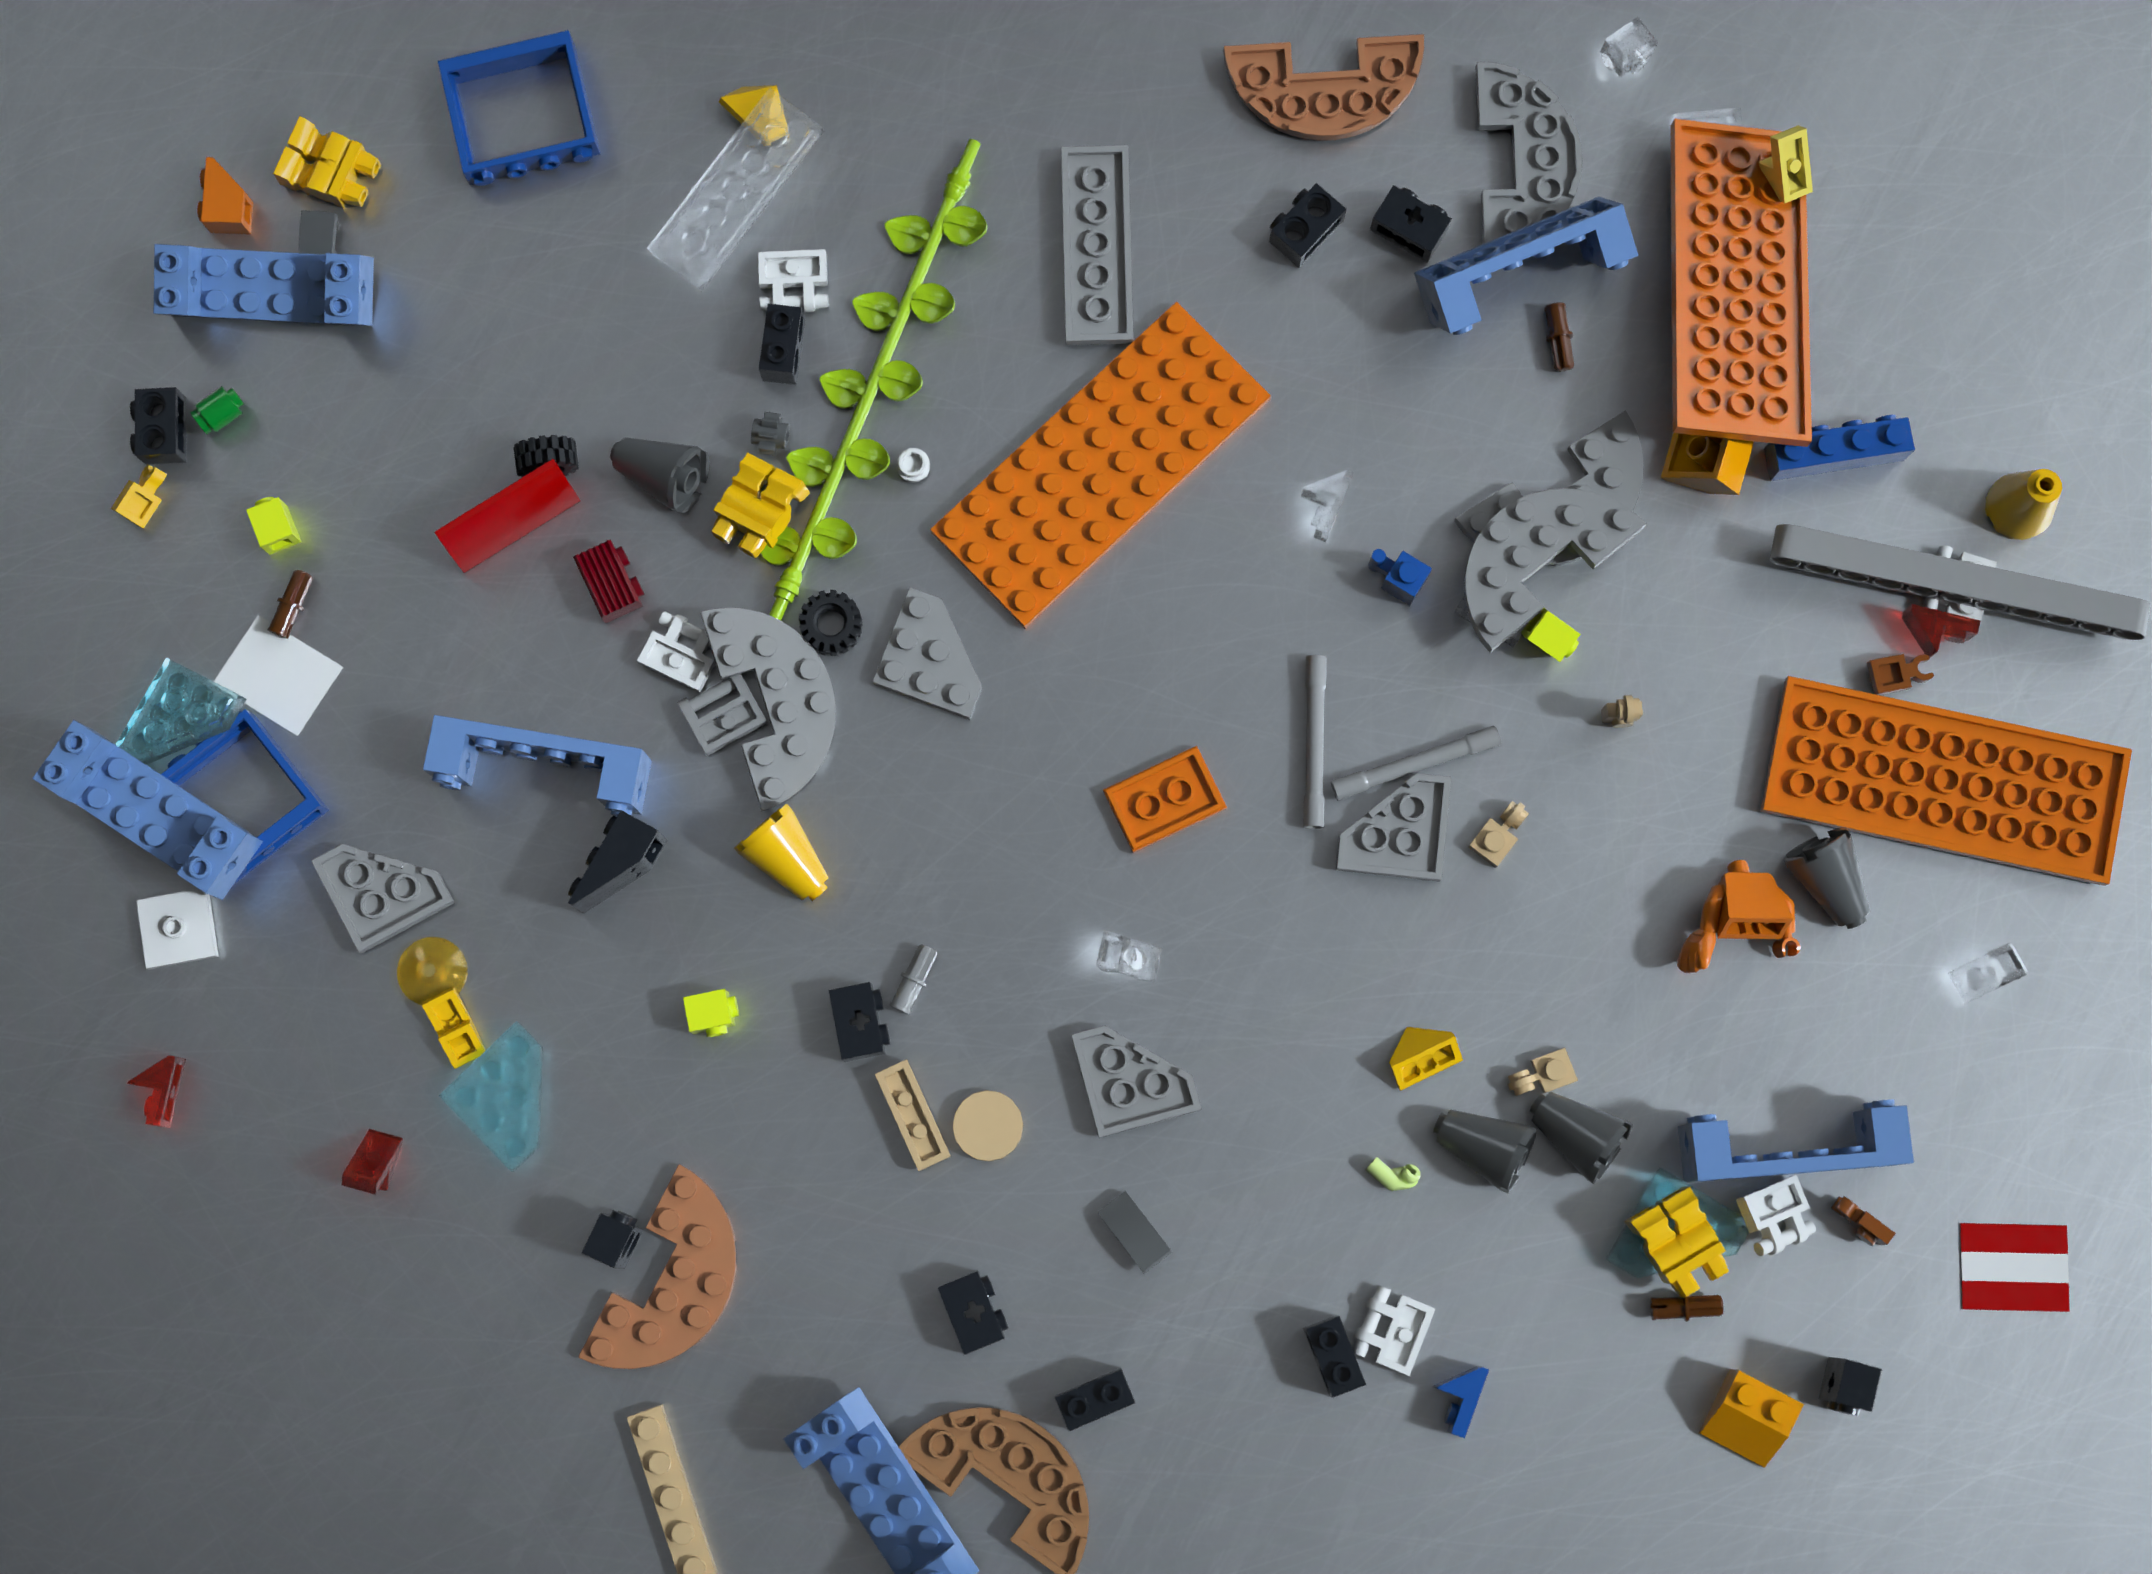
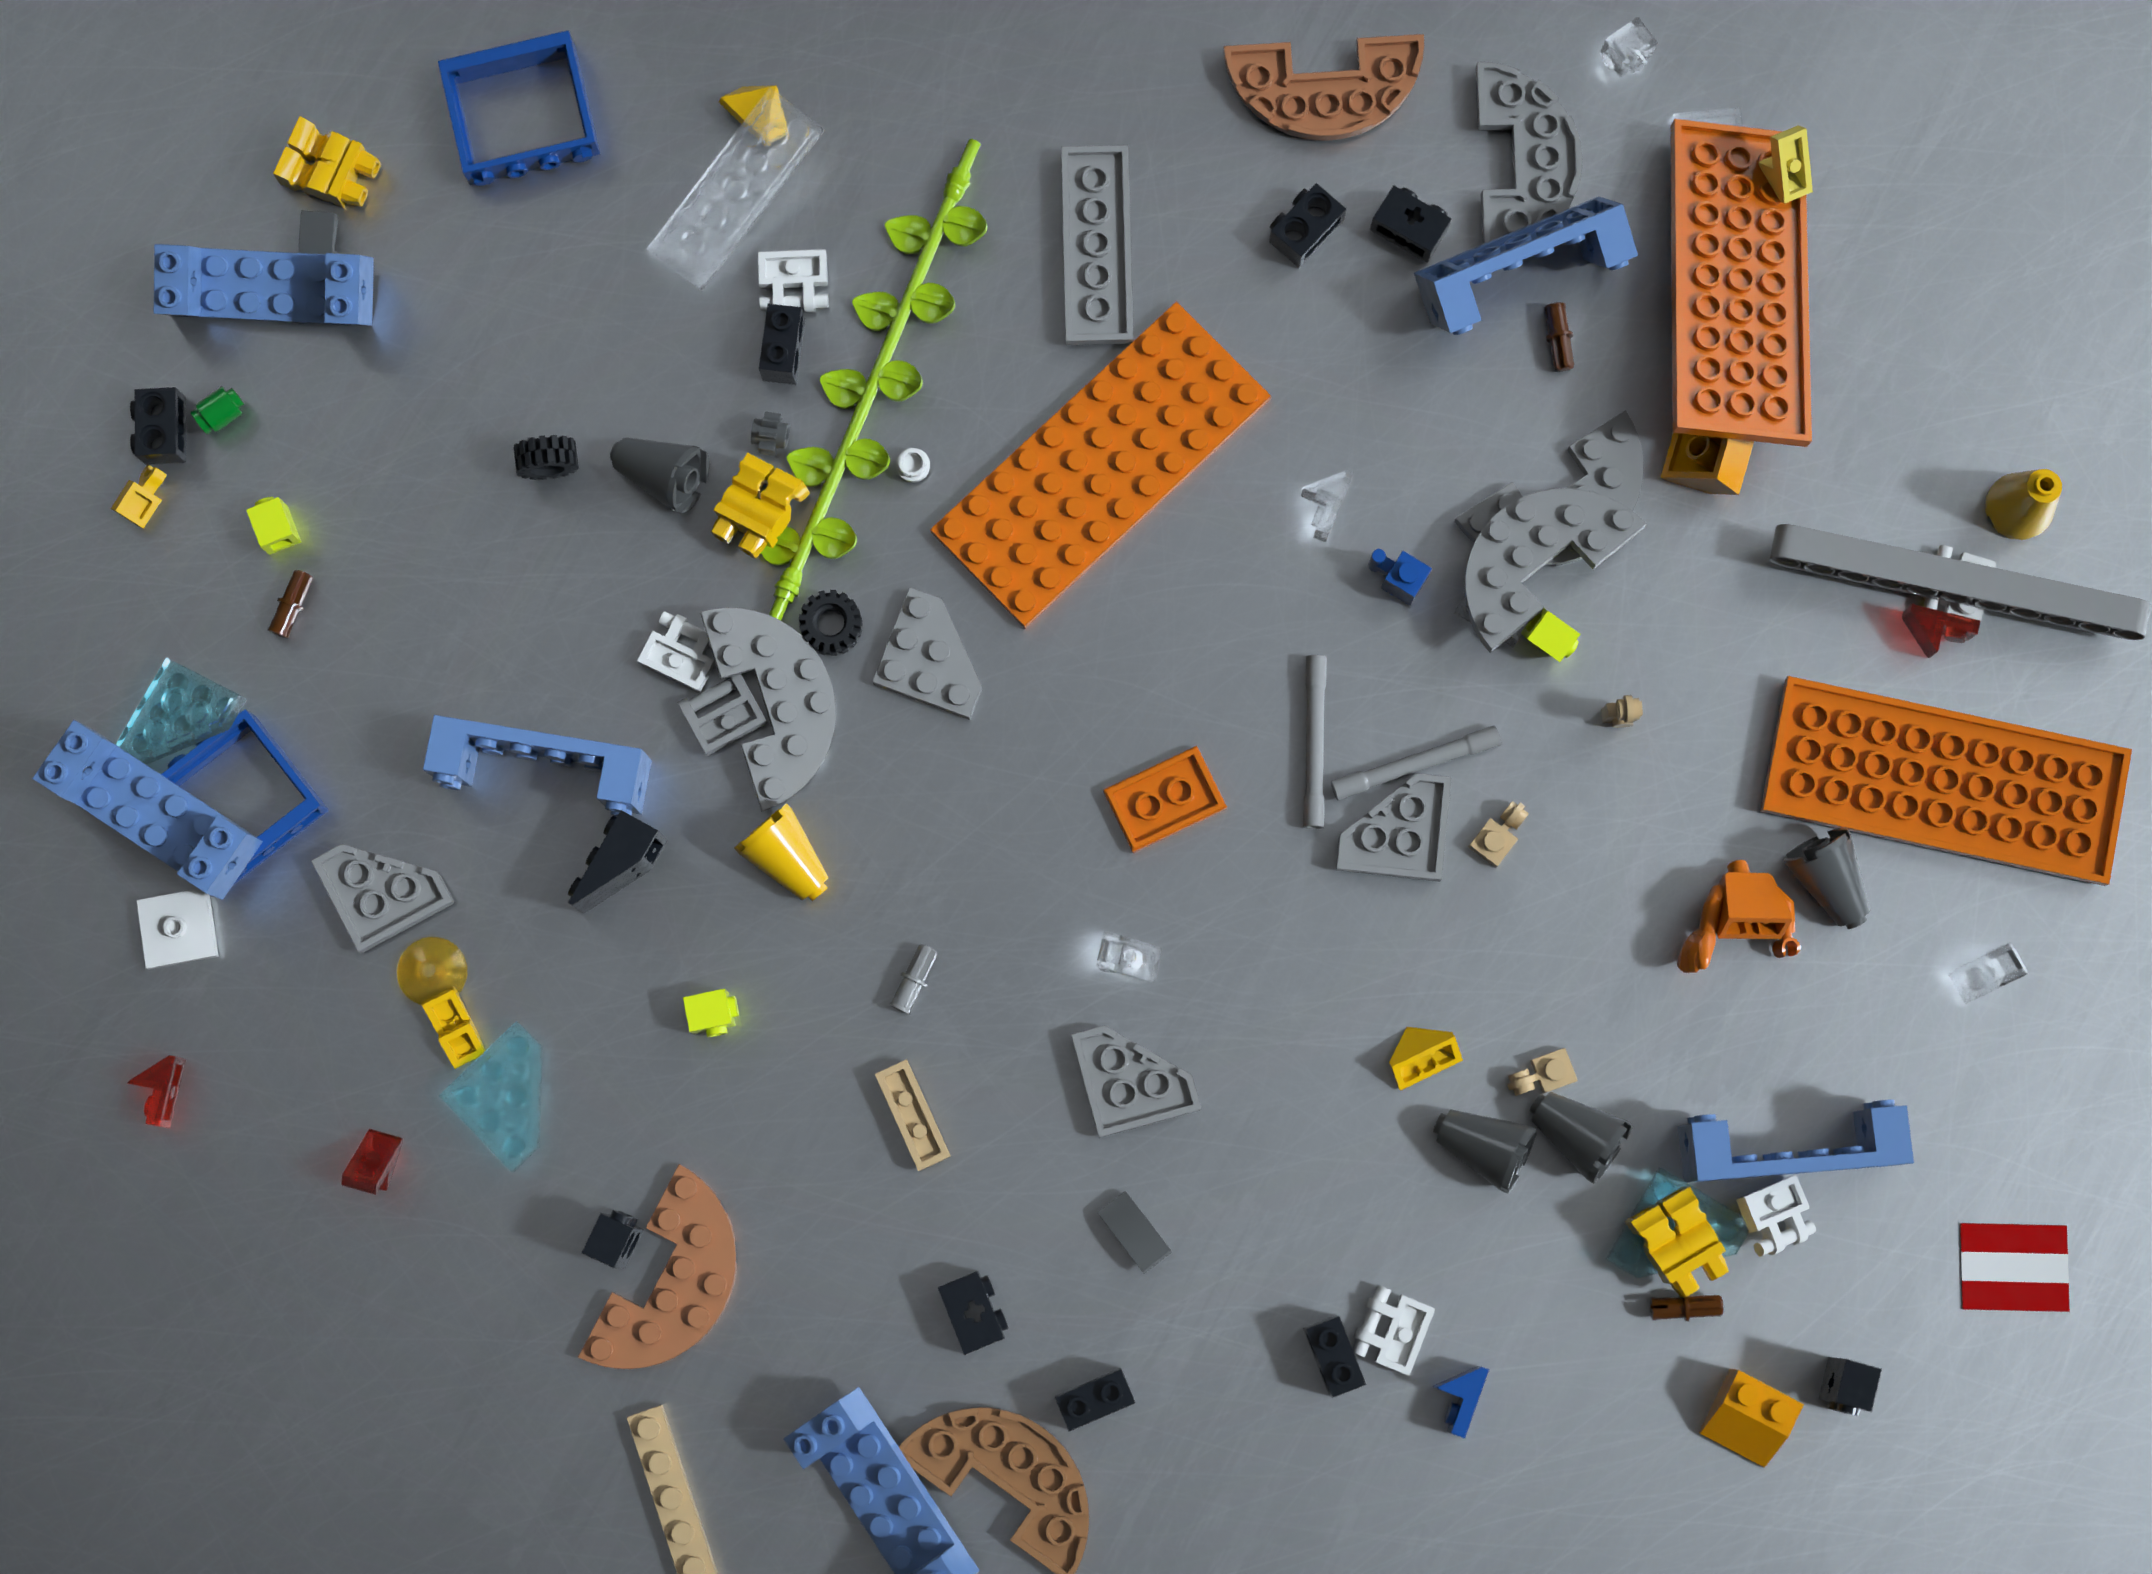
orange slope [197,157,253,234] -> none
white sticker [212,615,343,736] -> none
red slope [434,458,581,573] -> none
dark red brick [573,540,645,624] -> none
black brick [828,982,890,1062] -> none
tan tile [953,1090,1023,1162] -> none
yellowish green arm [1365,1157,1420,1191] -> none
blue brick [1764,415,1915,481] -> none
dark orange plate [1831,1196,1896,1246] -> none
dark orange plate [1867,654,1934,695] -> none

